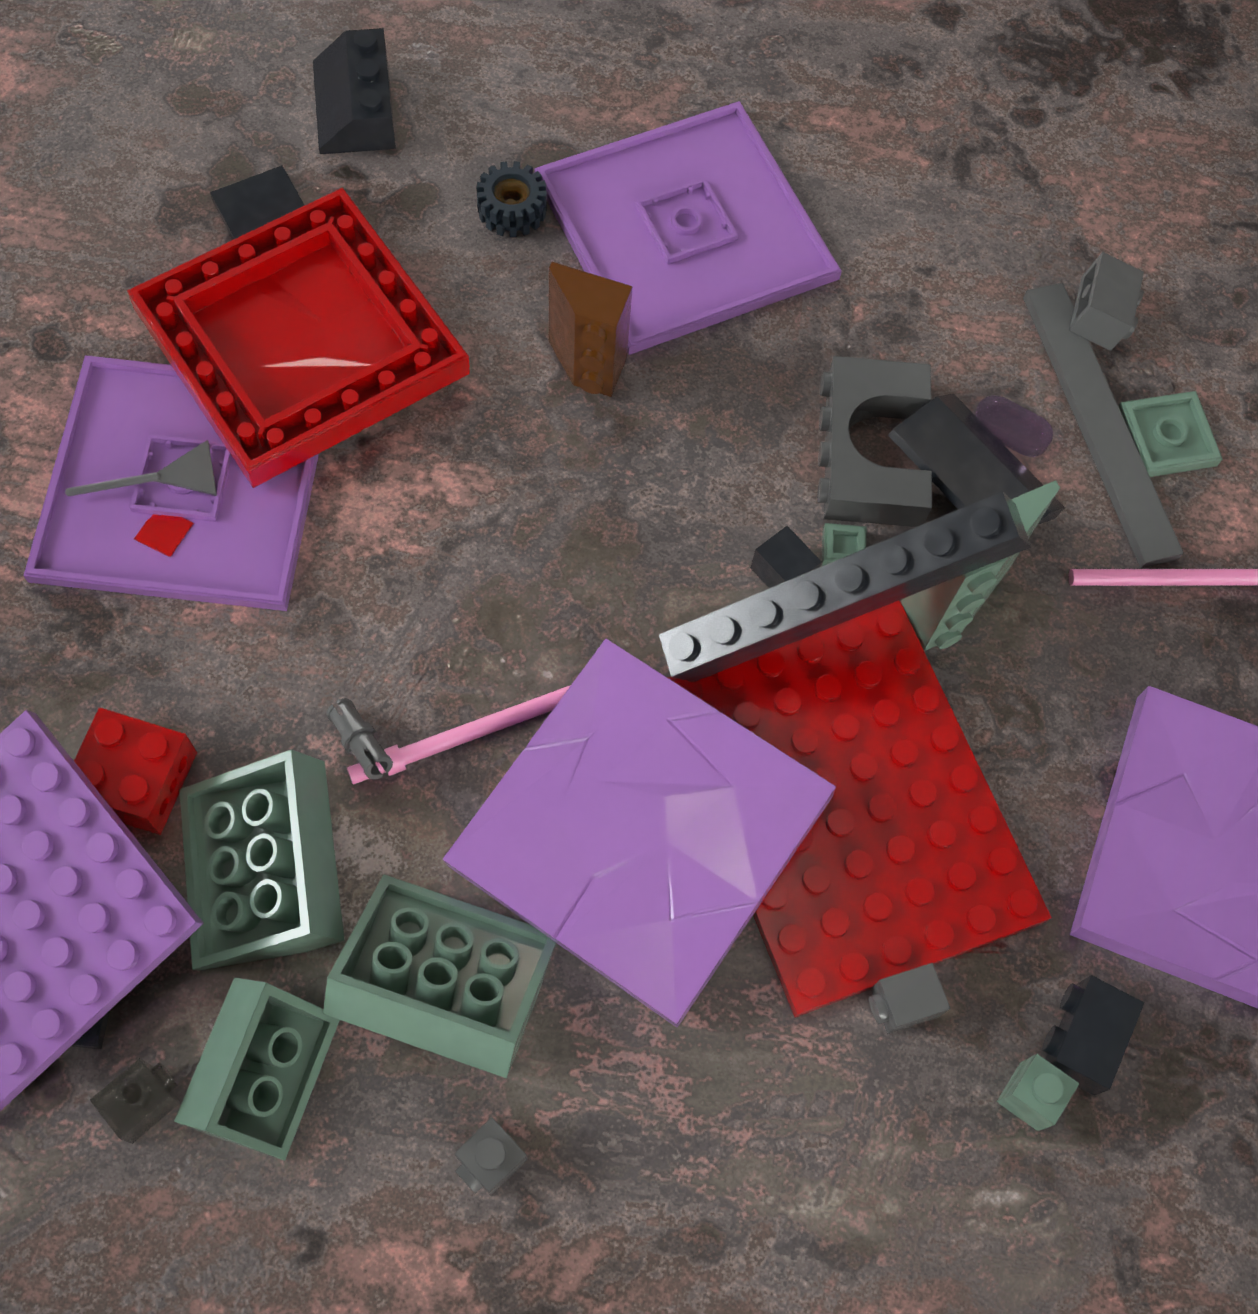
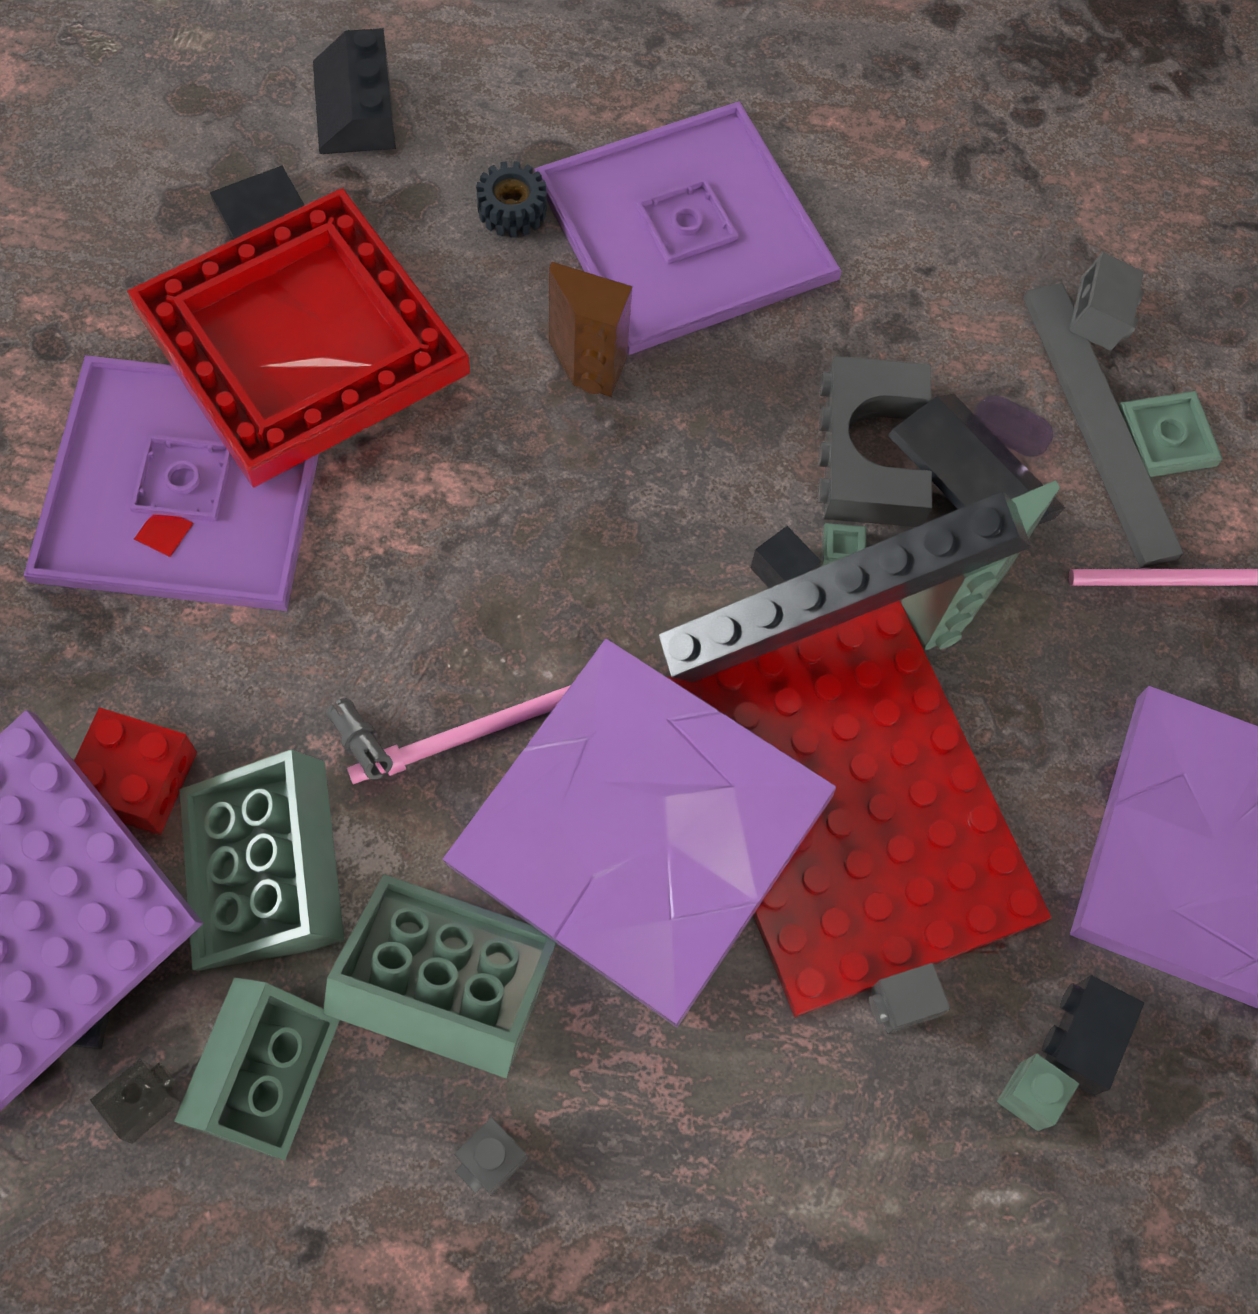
dark grey piece [65,440,217,496] -> none

